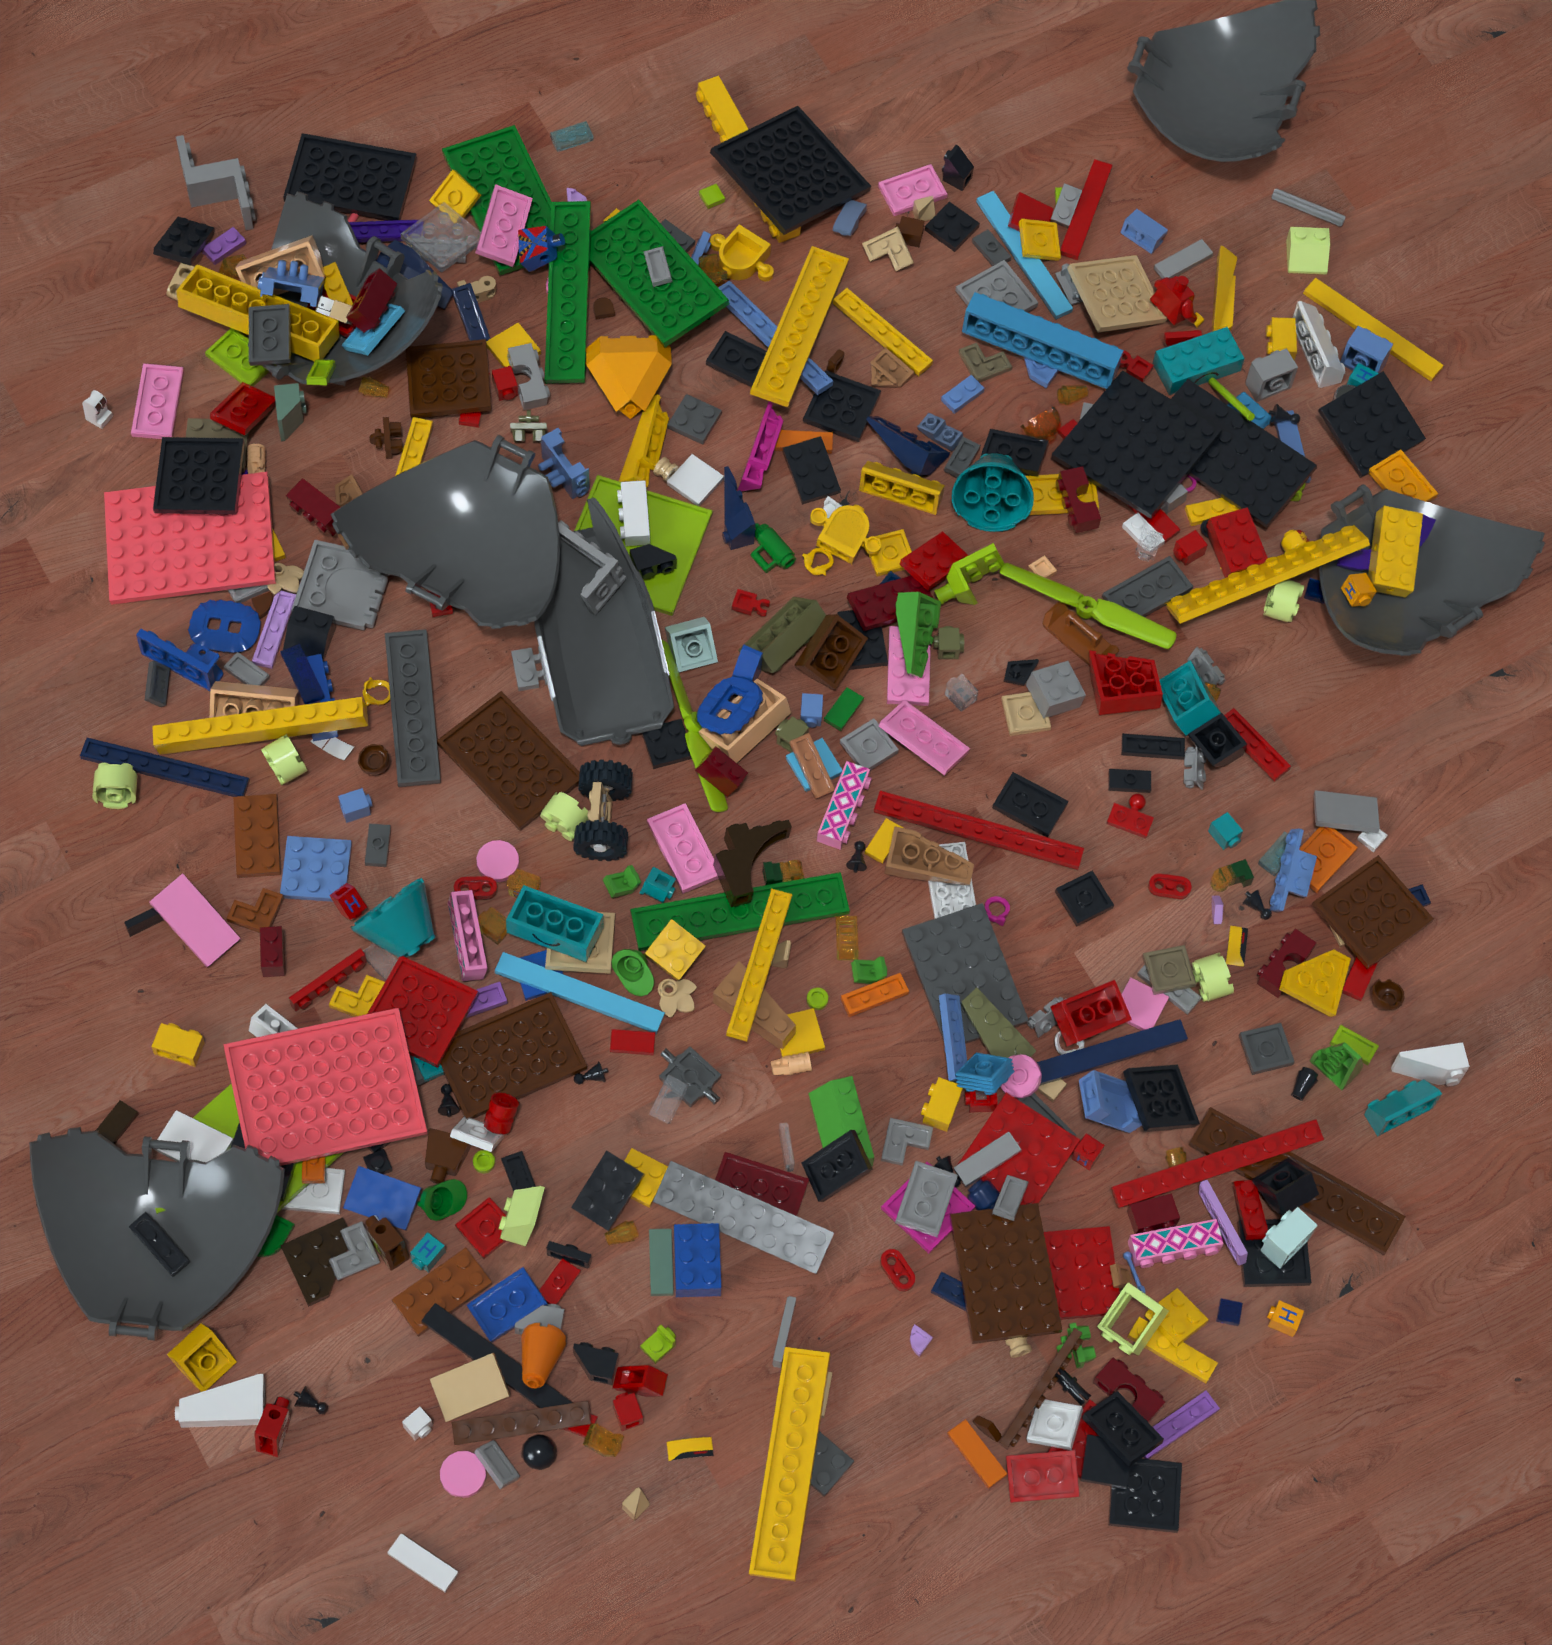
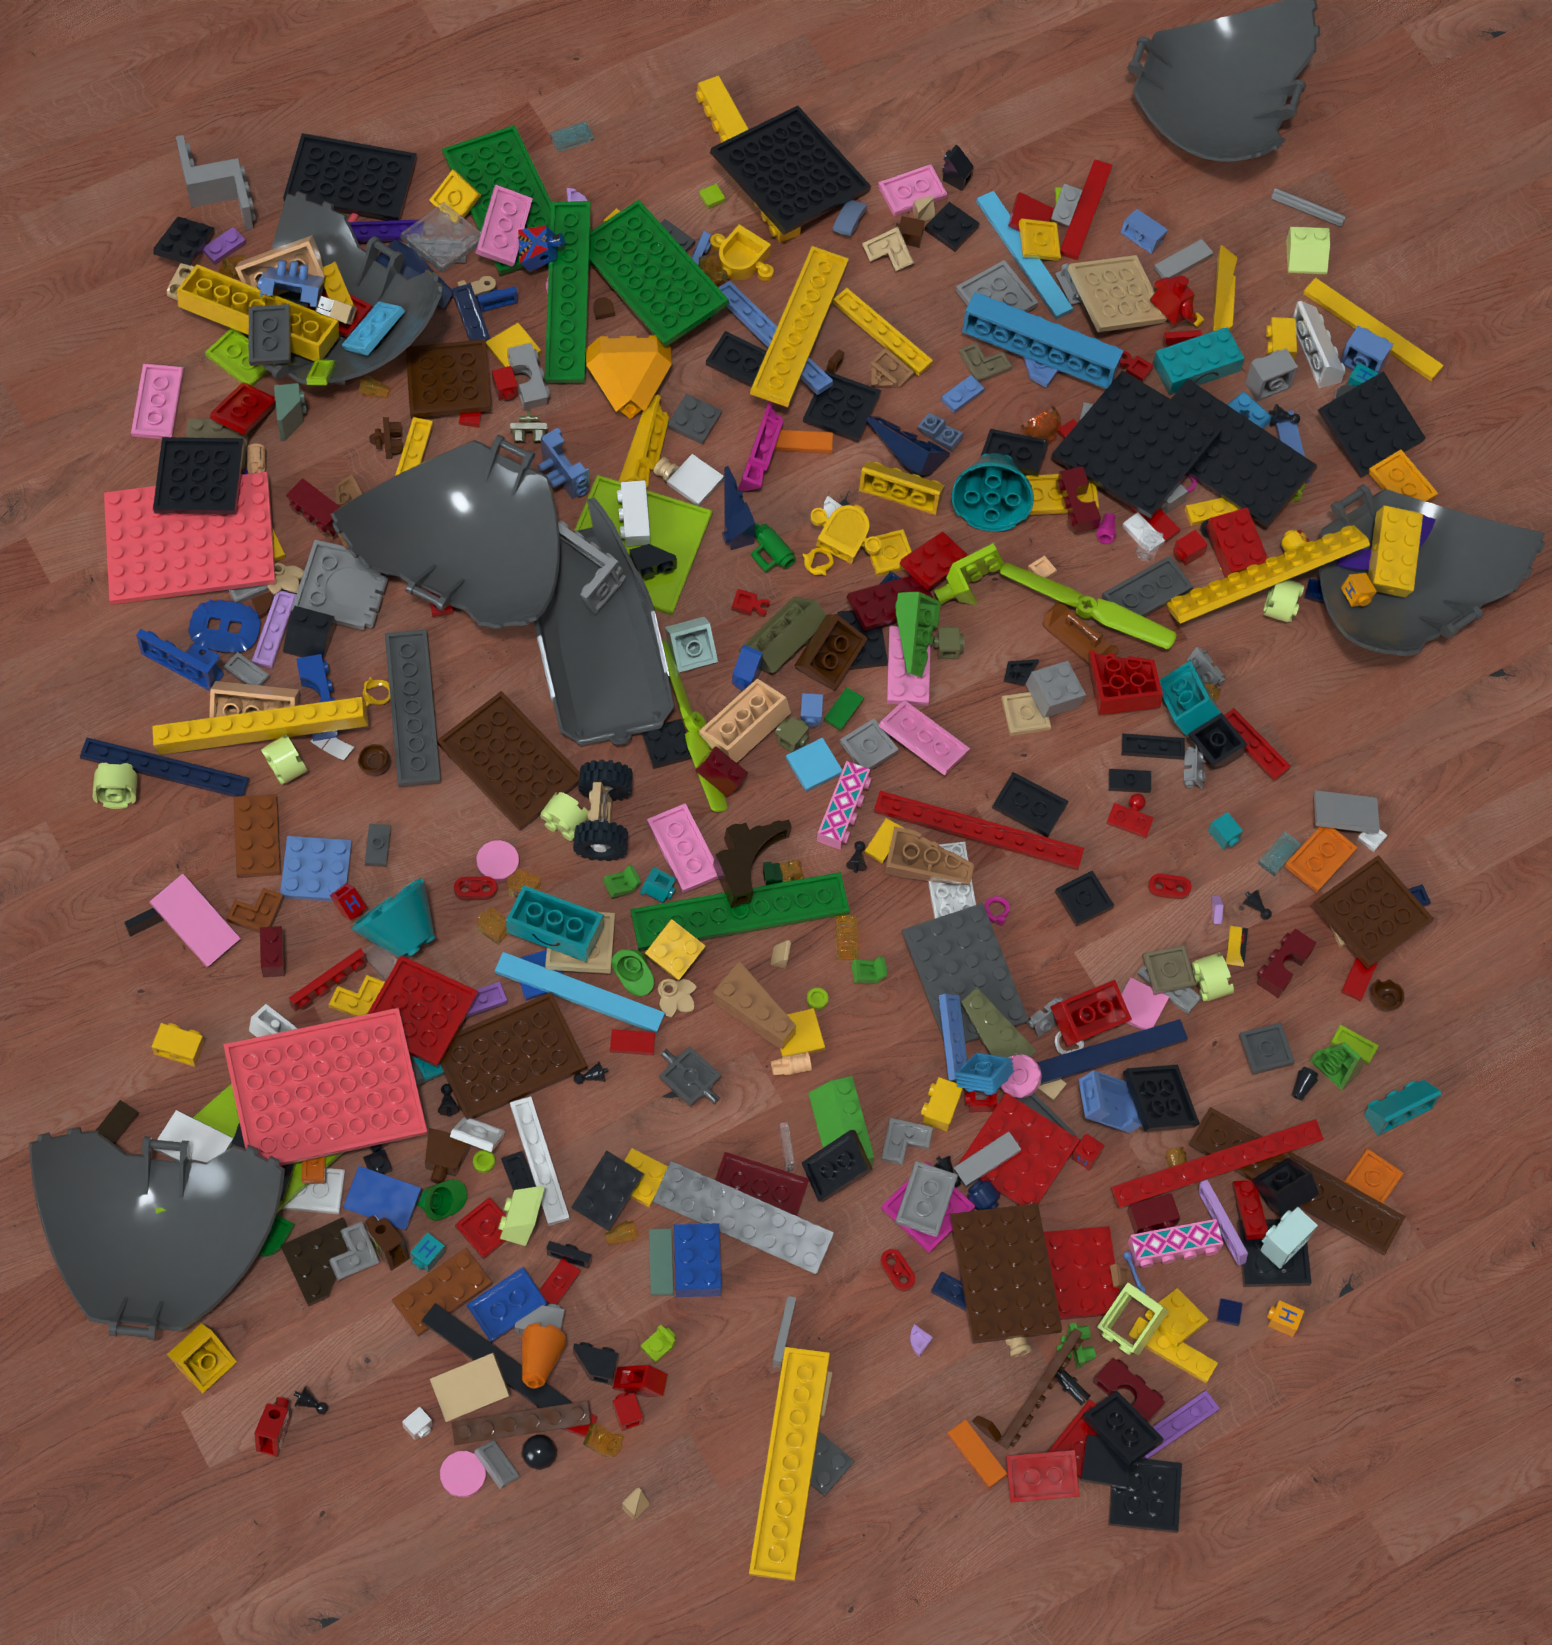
white leg [82,390,113,429] -> none
black tile [129,1212,190,1277] -> none
dark grey plate [144,660,170,707] -> none
white slope [175,1374,265,1428] -> none
clear blue tile [280,644,325,705] -> none
medium blue brick [338,788,373,823] -> none
dark red brick [346,268,397,333] -> none
white tile [387,1534,459,1593] -> none
bright pink brick [447,890,487,981] -> none
red wheel [483,1092,519,1134] -> none
light grey plate [511,646,547,691] -> none
light grey tile [644,246,672,287] -> none
clear tile [649,1075,689,1124] -> none
yellow sticker [667,1437,714,1461] -> none
blue piece [697,676,763,735] -> none
yellow tile [726,889,792,1042] -> none
black plate [783,436,841,505] -> none
nougat tile [789,733,835,799] -> none
orange plate [841,973,909,1017] -> none
dark grey plate [944,437,981,478] -> none
clear brick [945,674,979,712] -> none
dark grey plate [972,229,1012,266] -> none
light grey tile [993,1175,1028,1221] -> none
white tile [1026,1399,1083,1450] -> none
clear yellow cone [1057,385,1088,405] -> none
lime bar [1208,378,1255,421] -> none
leg [1210,859,1254,892] -> none
medium blue bracket [1270,828,1317,912] -> none
yellow plate [1279,949,1351,1017] -> none
white slope [1391,1042,1470,1086] -> none
none -> blue plate [477,286,518,312]
none -> white plate [510,1096,570,1226]
none -> dark pink cone [1096,513,1116,544]
none -> orange tile [1344,1148,1404,1203]

